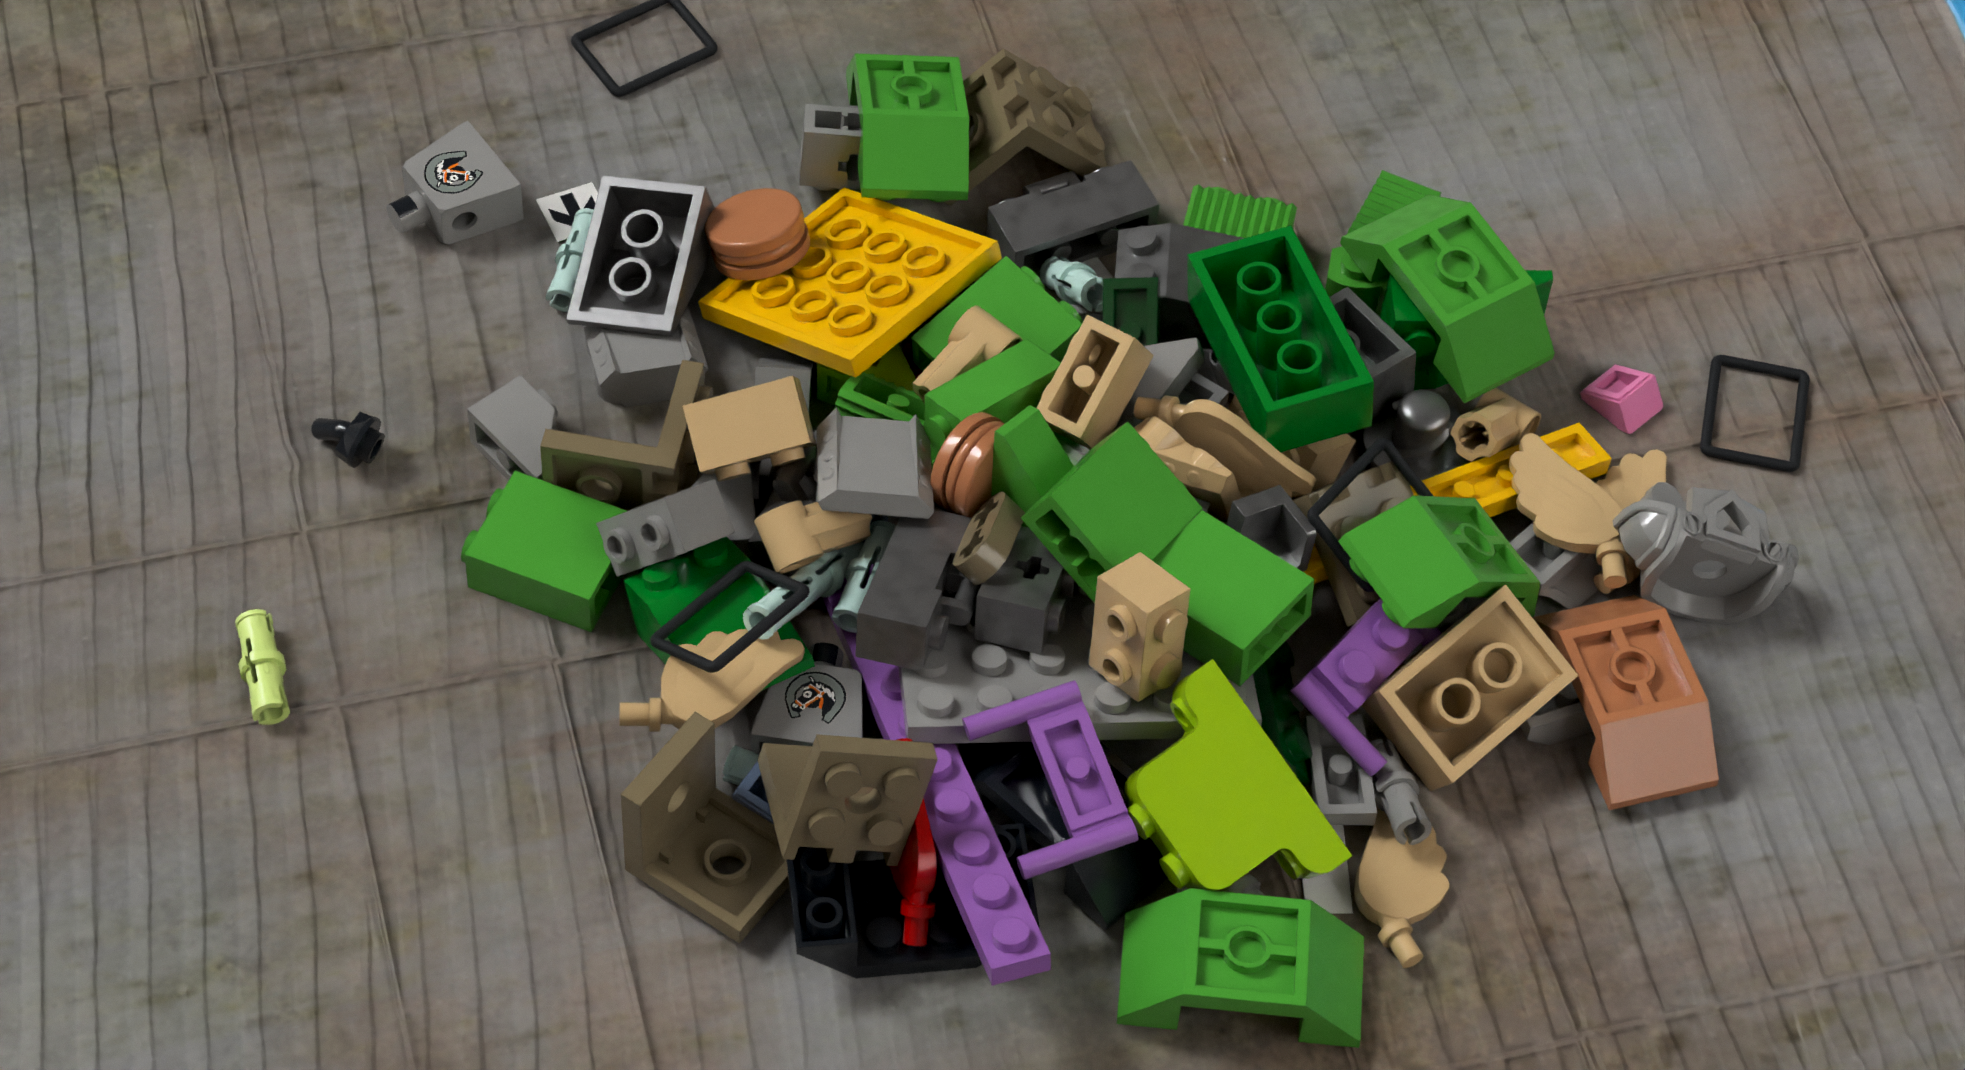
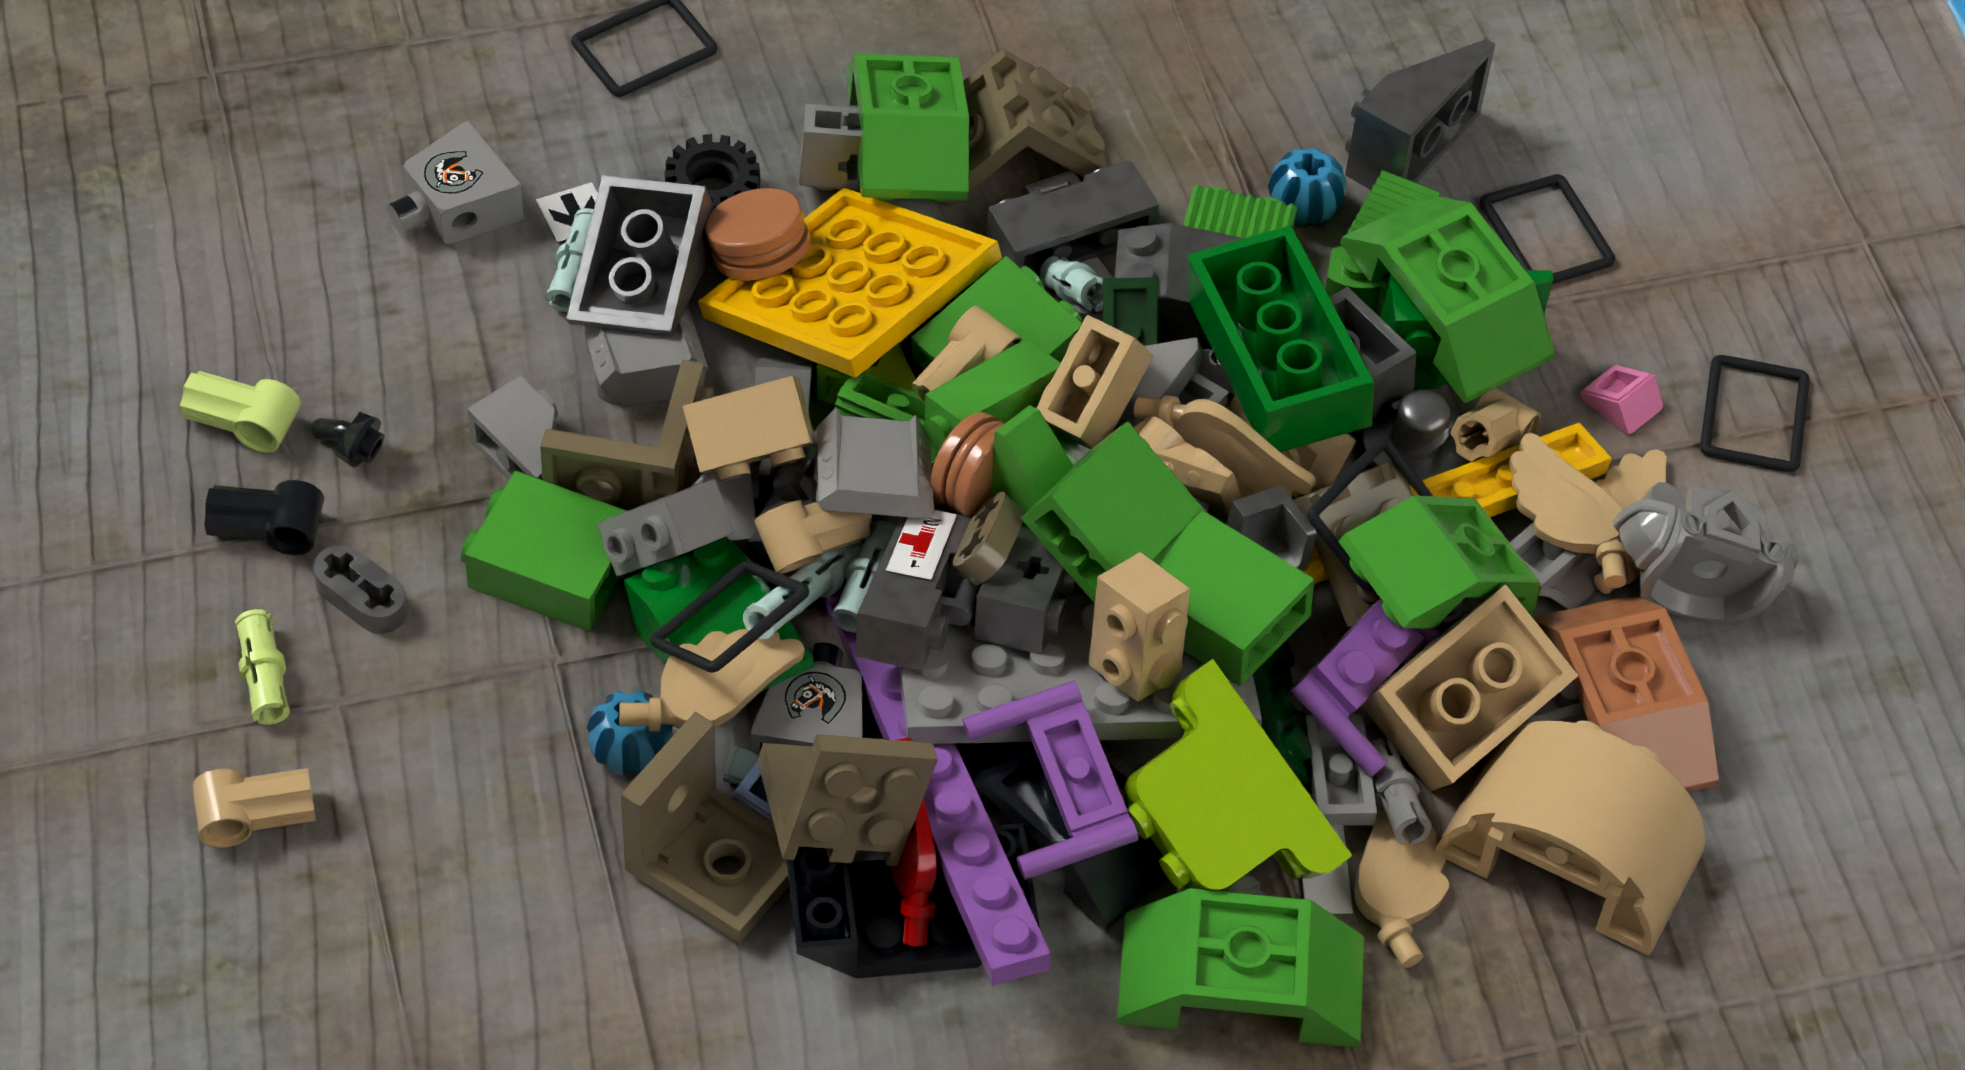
none -> yellowish green piece [179,371,301,454]
none -> tan piece [192,768,316,848]
none -> black piece [204,480,325,555]
none -> flat silver beam [313,545,408,634]
none -> dark azure piece [587,690,673,776]
none -> black tyre [665,134,760,207]
none -> white sticker [886,510,957,580]
none -> dark azure piece [1268,147,1347,226]
none -> flat silver slope [1345,39,1495,190]
none -> tan cylinder [1435,720,1705,956]
none -> black piece [1480,174,1615,284]

